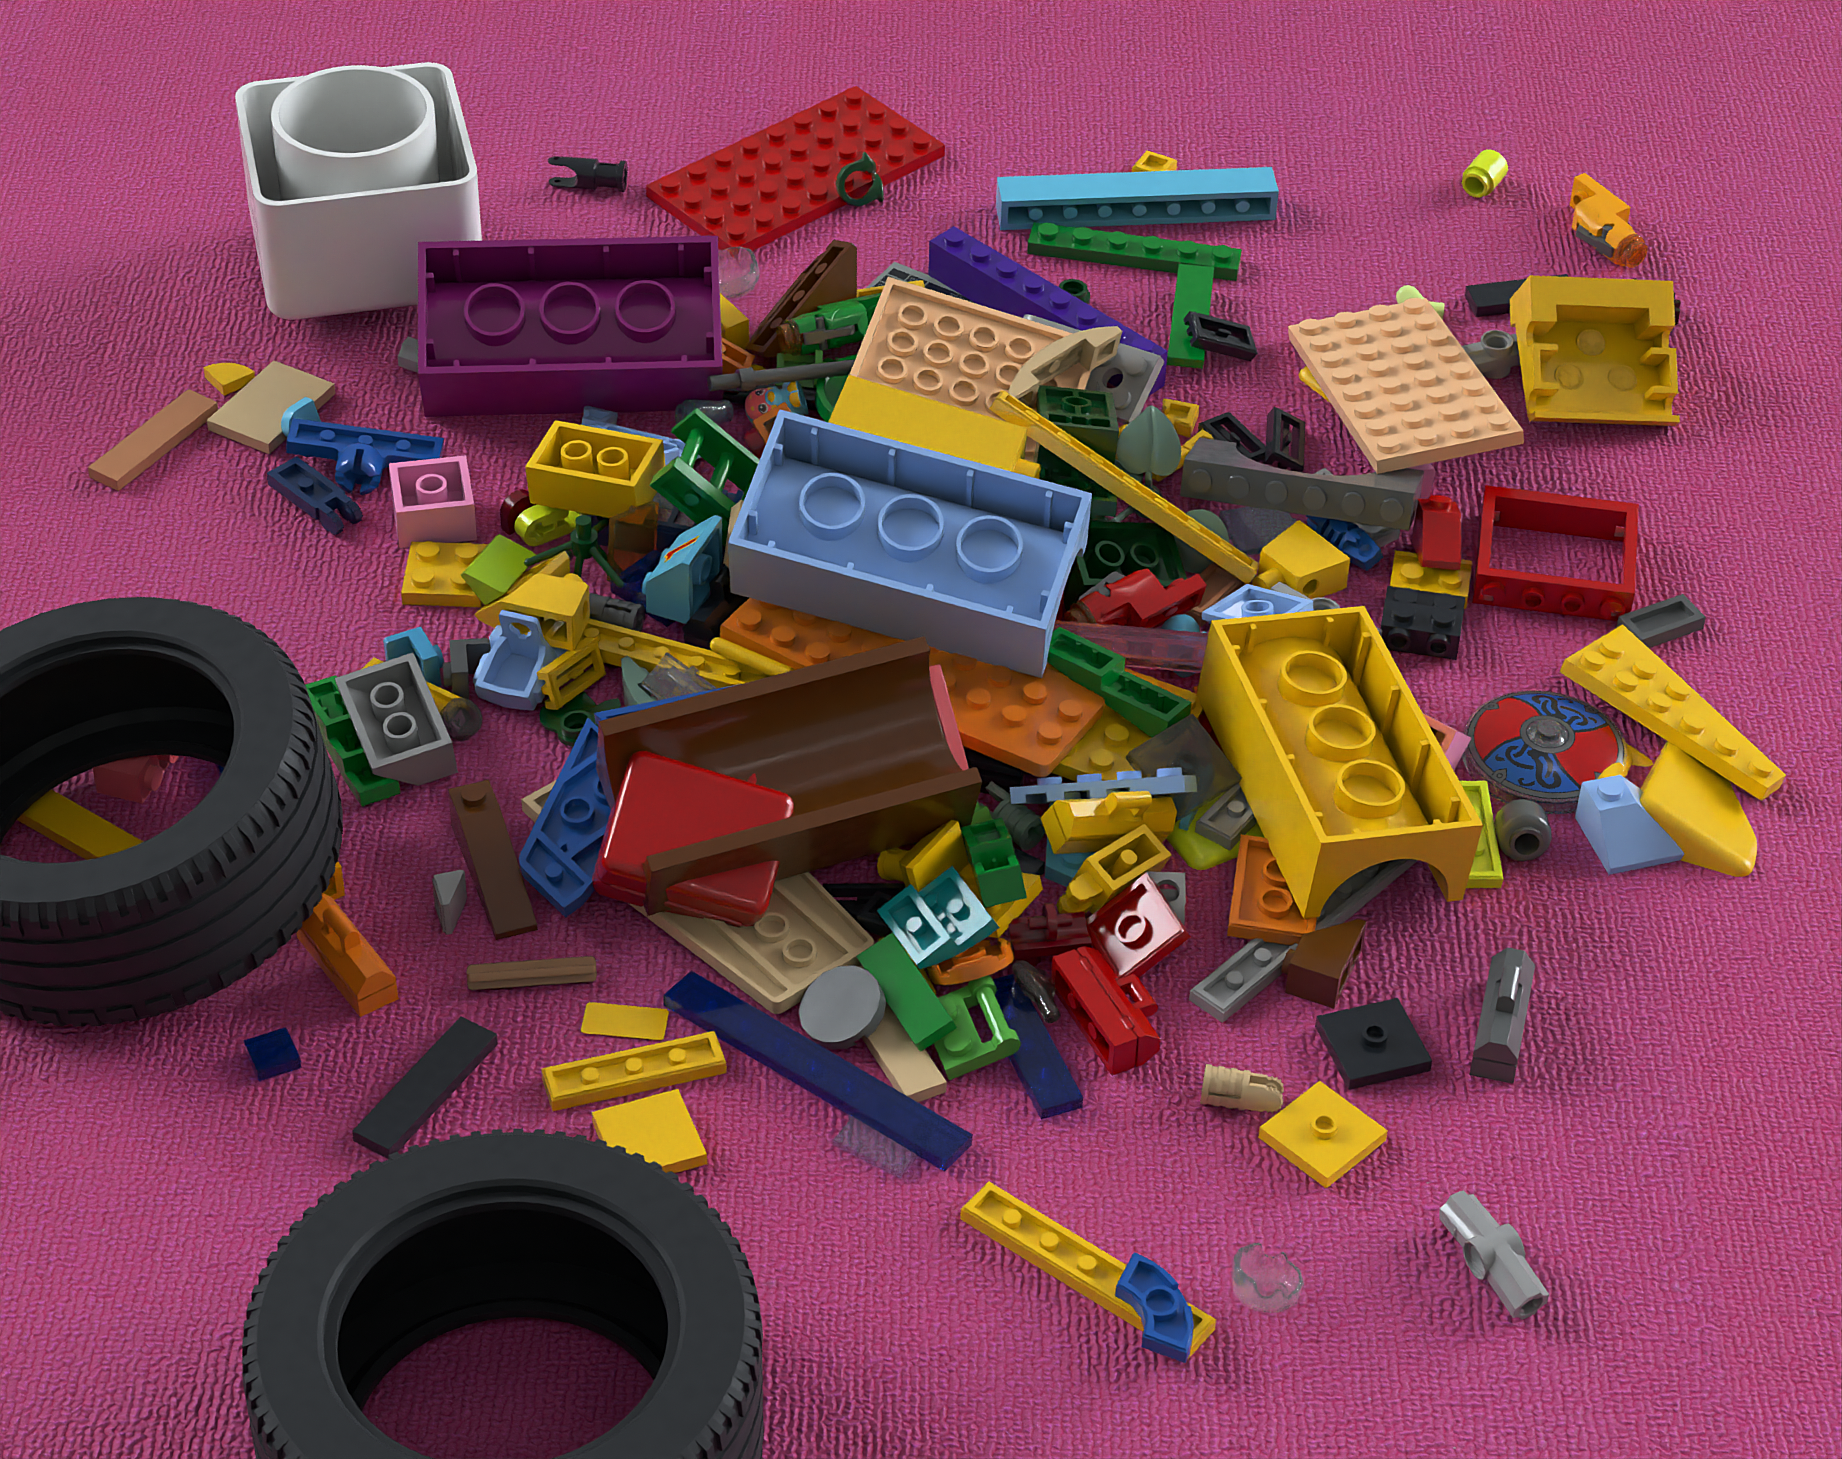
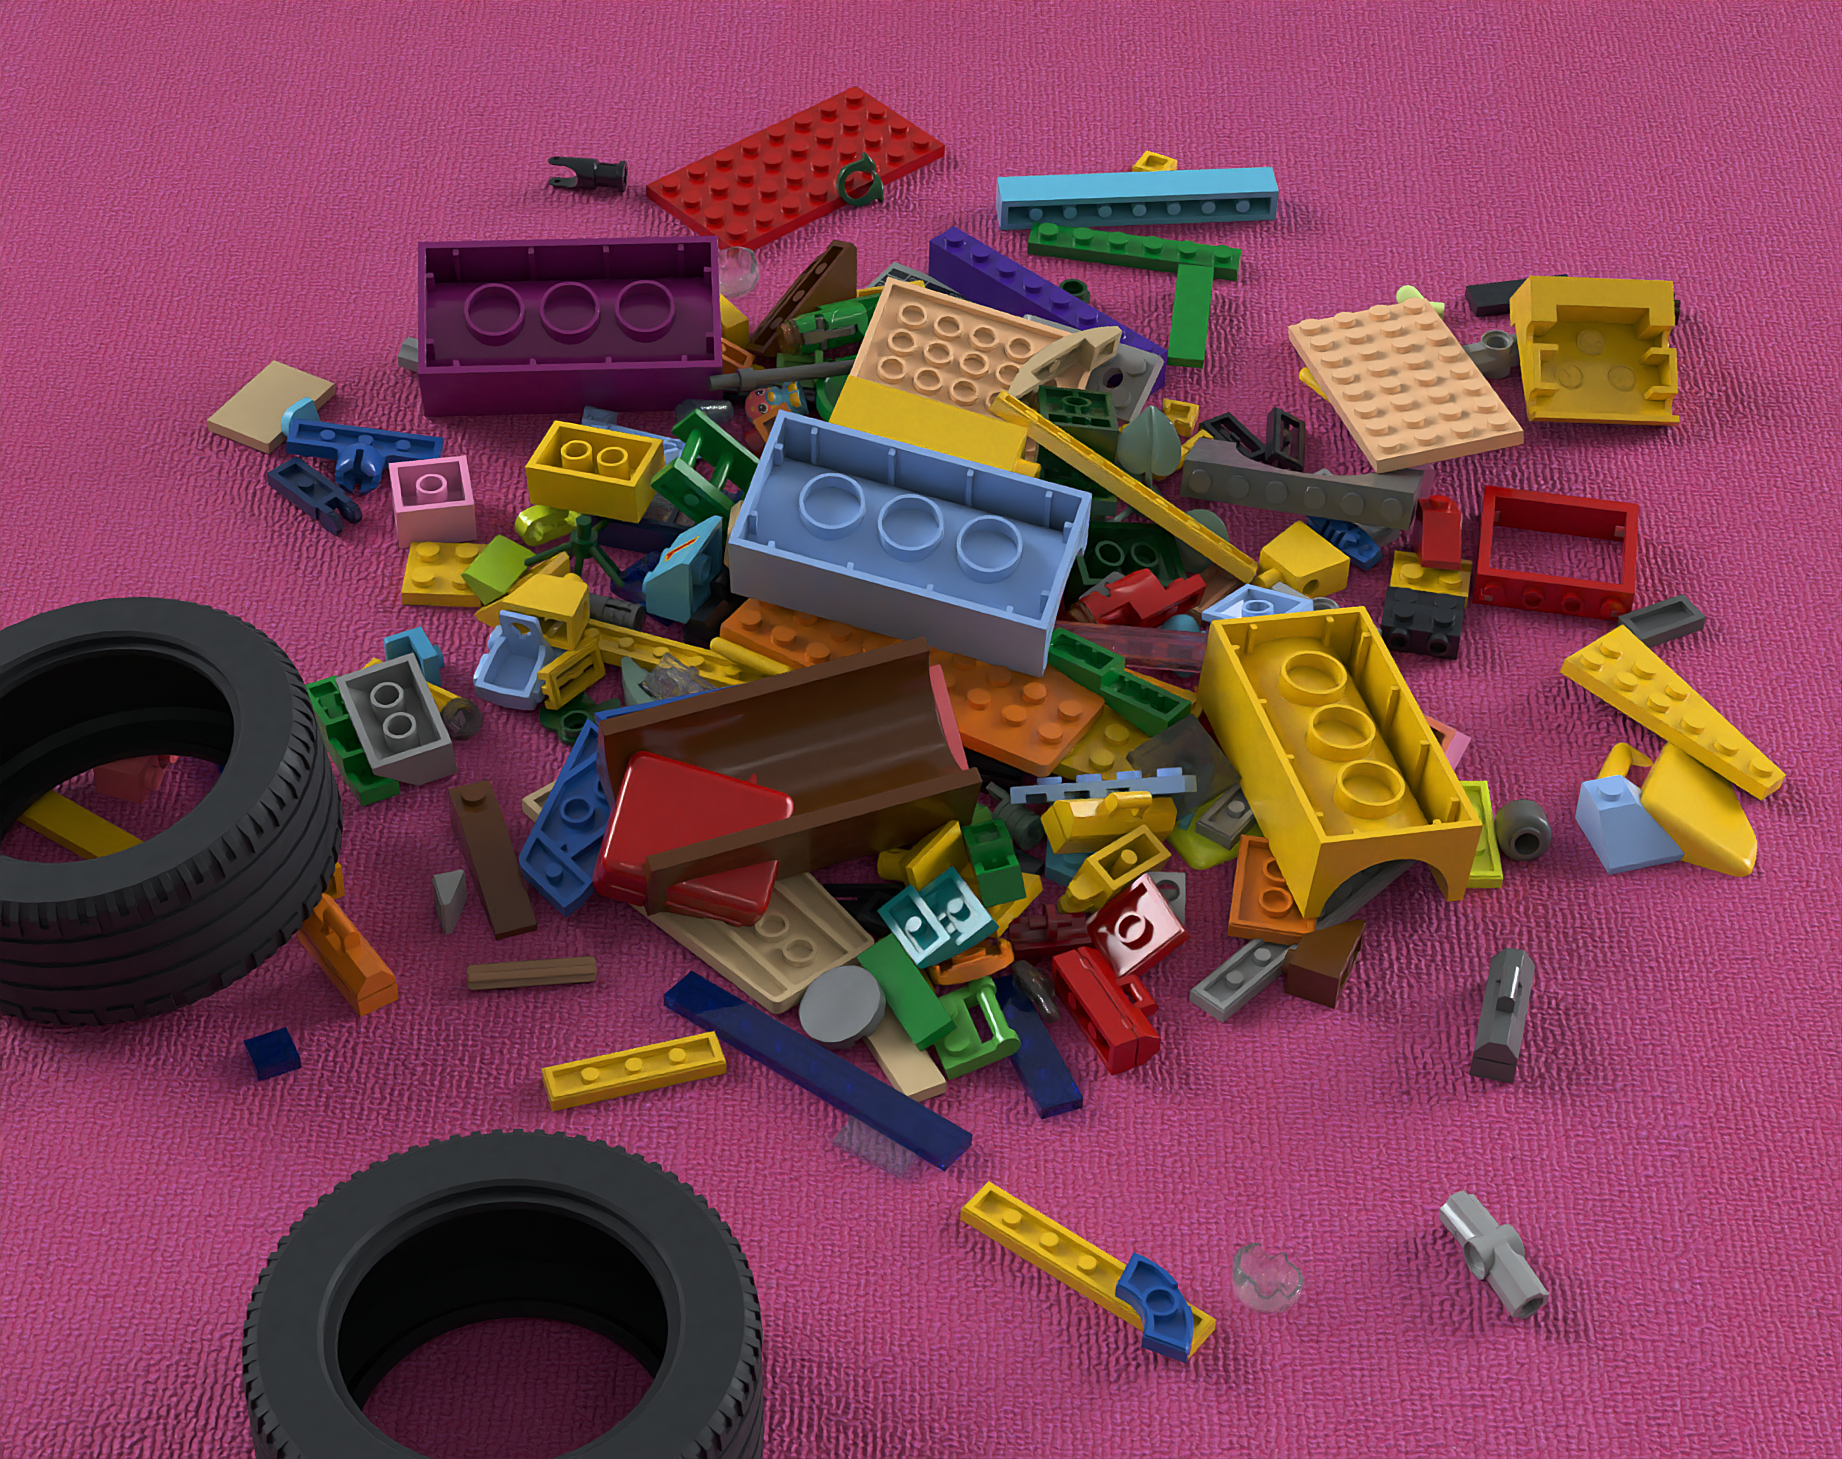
nougat tile [88,389,218,491] -> none
yellow tile [203,363,255,396] -> none
white piece [235,62,482,320] -> none
black tile [352,1016,498,1159] -> none
dark grey bracket [443,638,491,701] -> none
dark red tile [500,489,537,535] -> none
yellow sticker [581,1002,669,1040] -> none
yellow tile [592,1089,707,1173] -> none
clear orange piece [607,501,659,583] -> none
black tile [1183,311,1258,361] -> none
tan hinge [1200,1064,1284,1113] -> none
clear light blue piece [1219,506,1297,555] -> none
yellow plate [1258,1081,1388,1188] -> none
black plate [1315,998,1432,1090] -> none
neon yellow brick [1462,150,1508,198] -> none
dish [1462,690,1627,814] -> none
light orange plate [1570,173,1648,268] -> none

